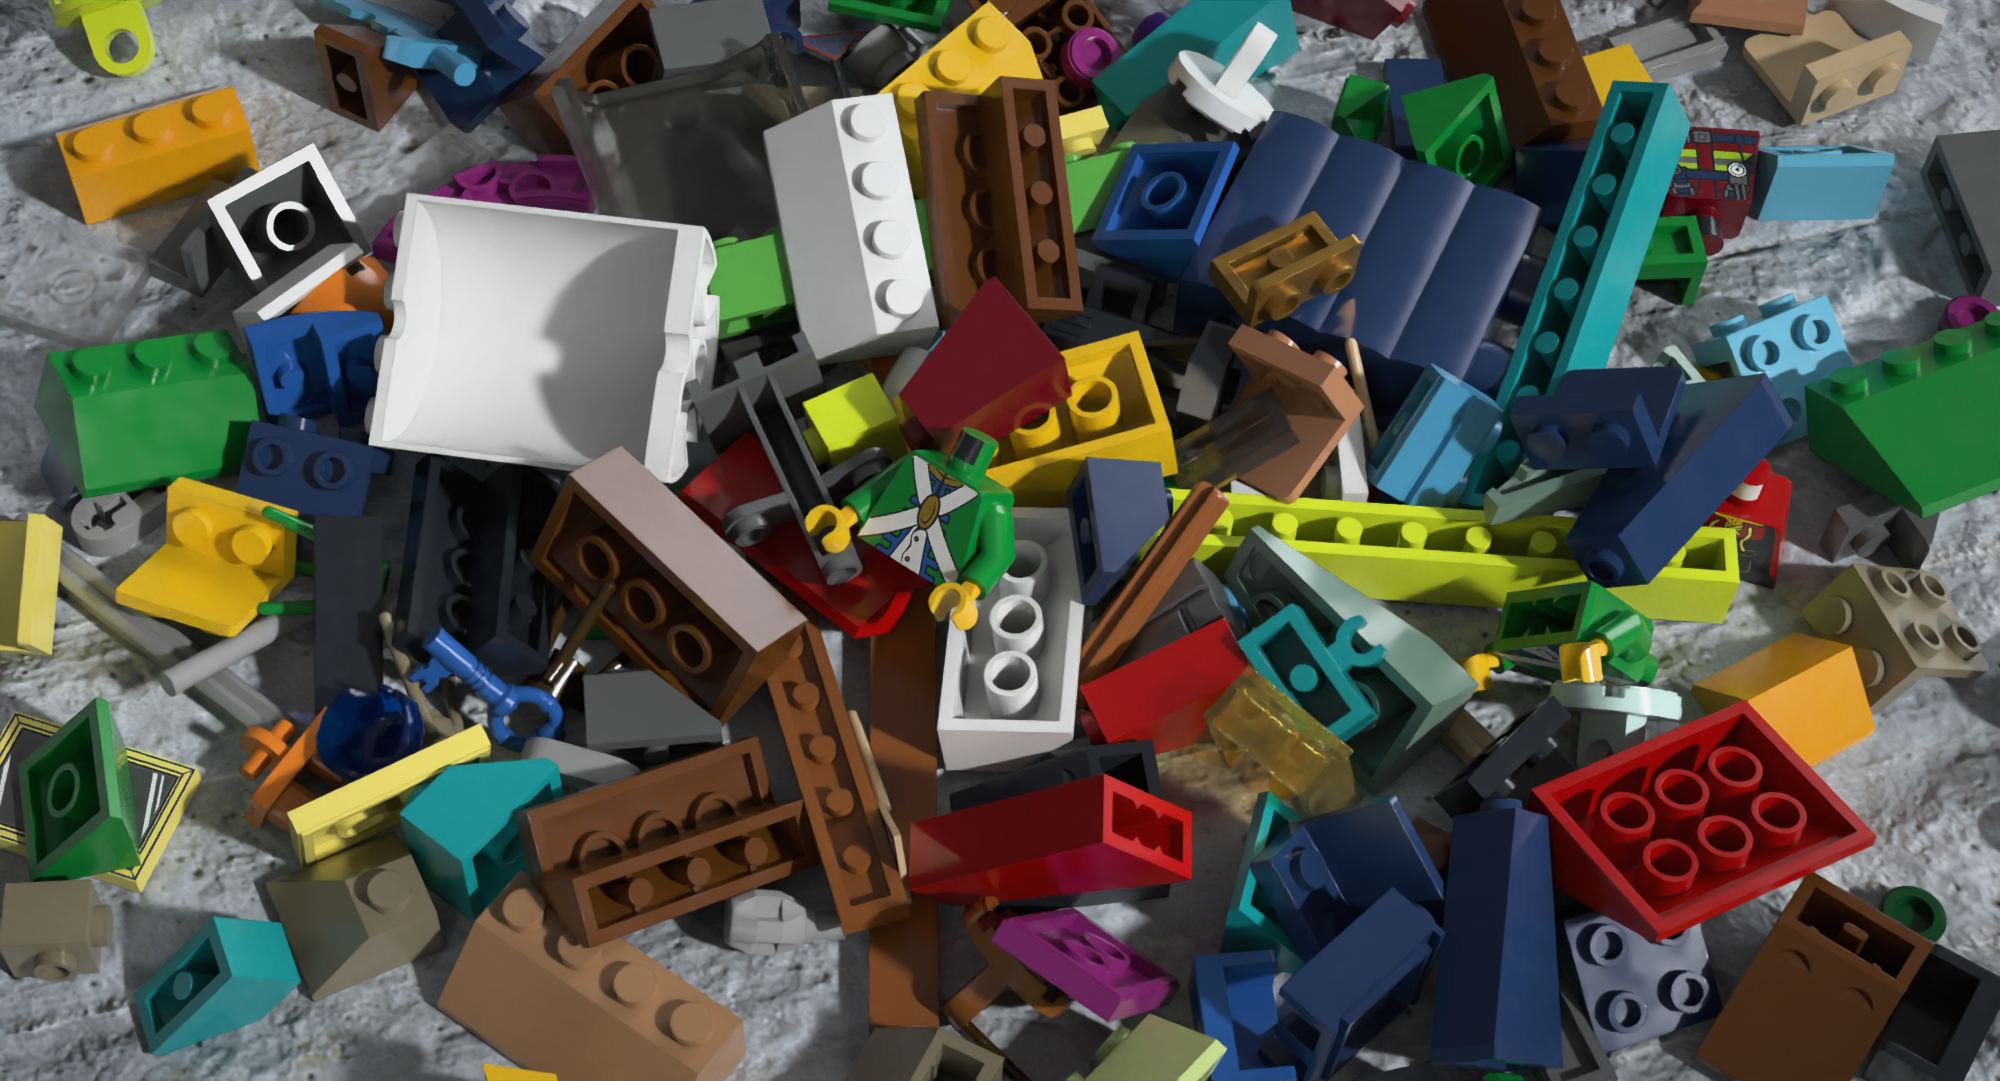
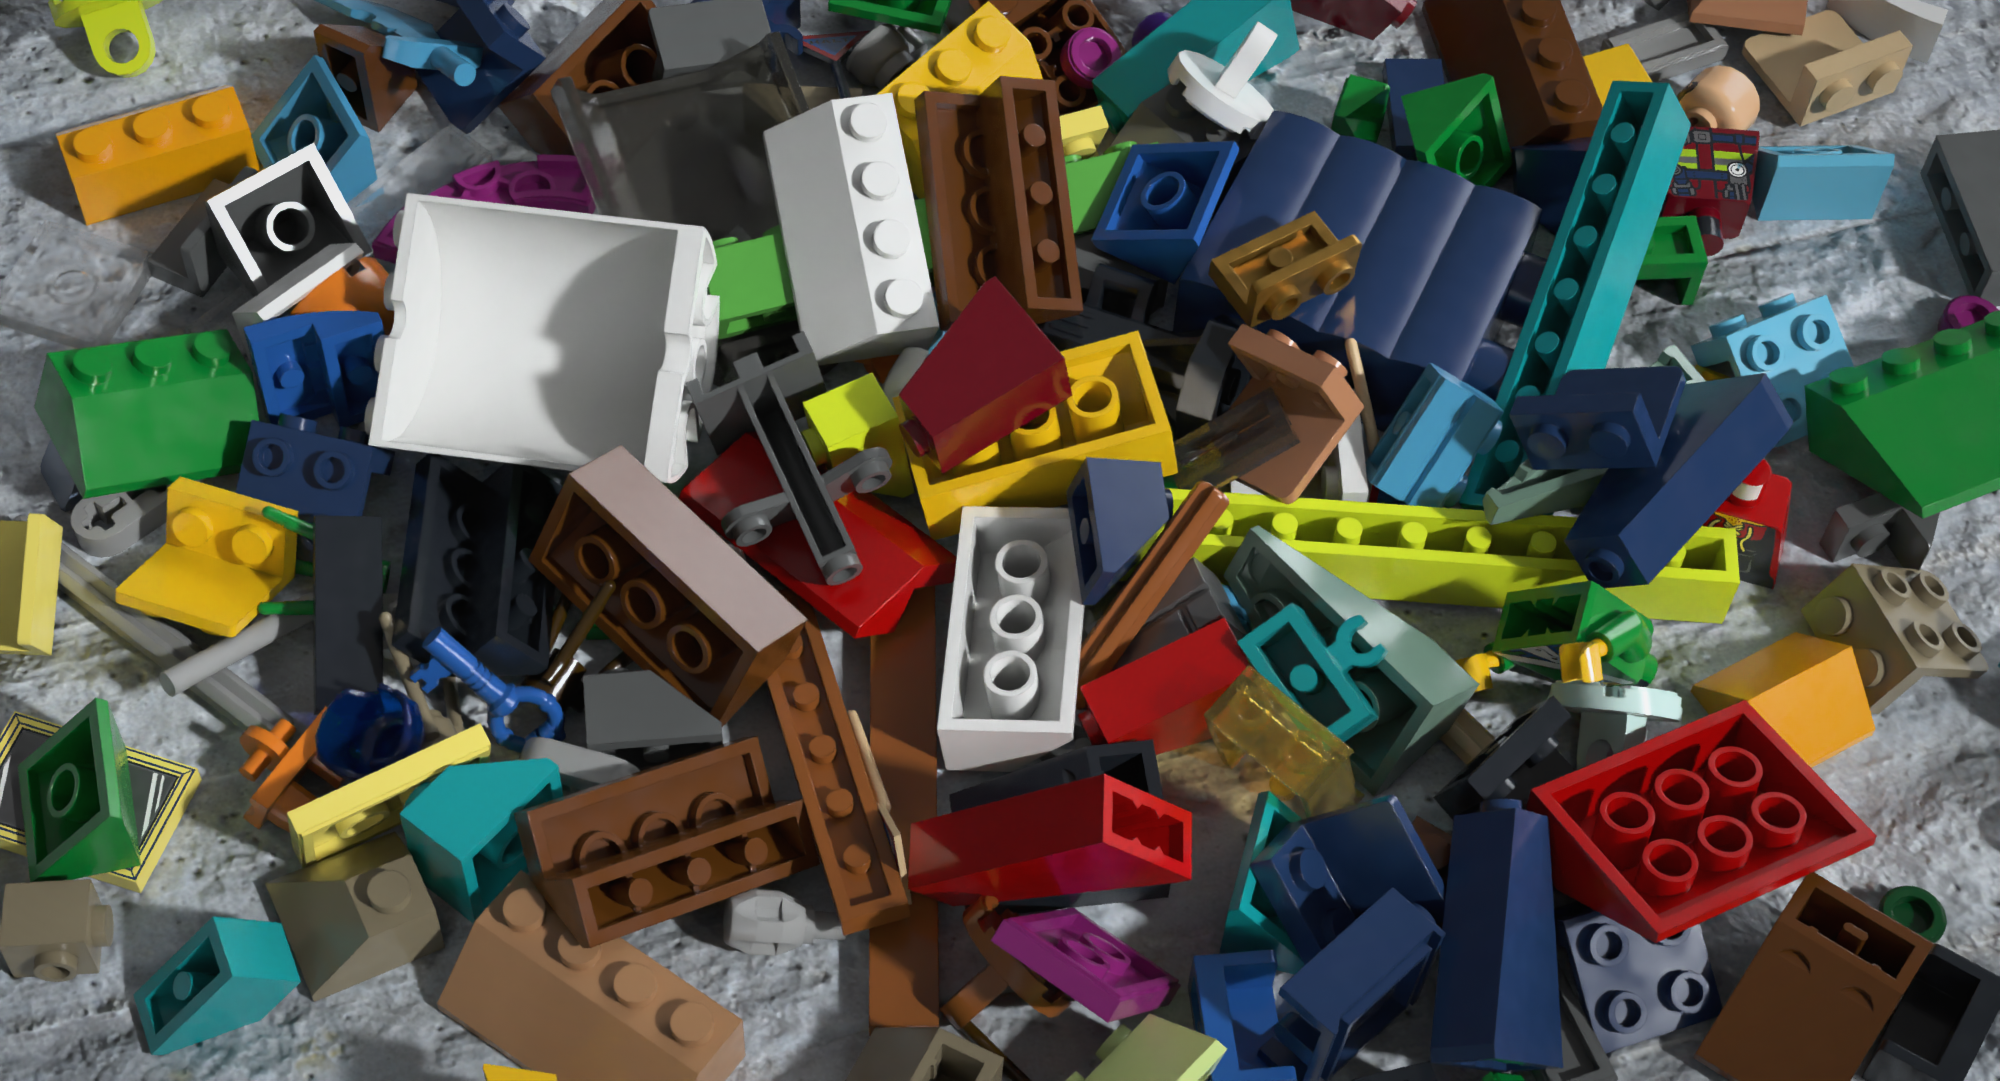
torso [805,427,1016,630] -> none
none -> dark azure slope [251,55,380,205]
none -> light nougat head [1677,65,1760,130]

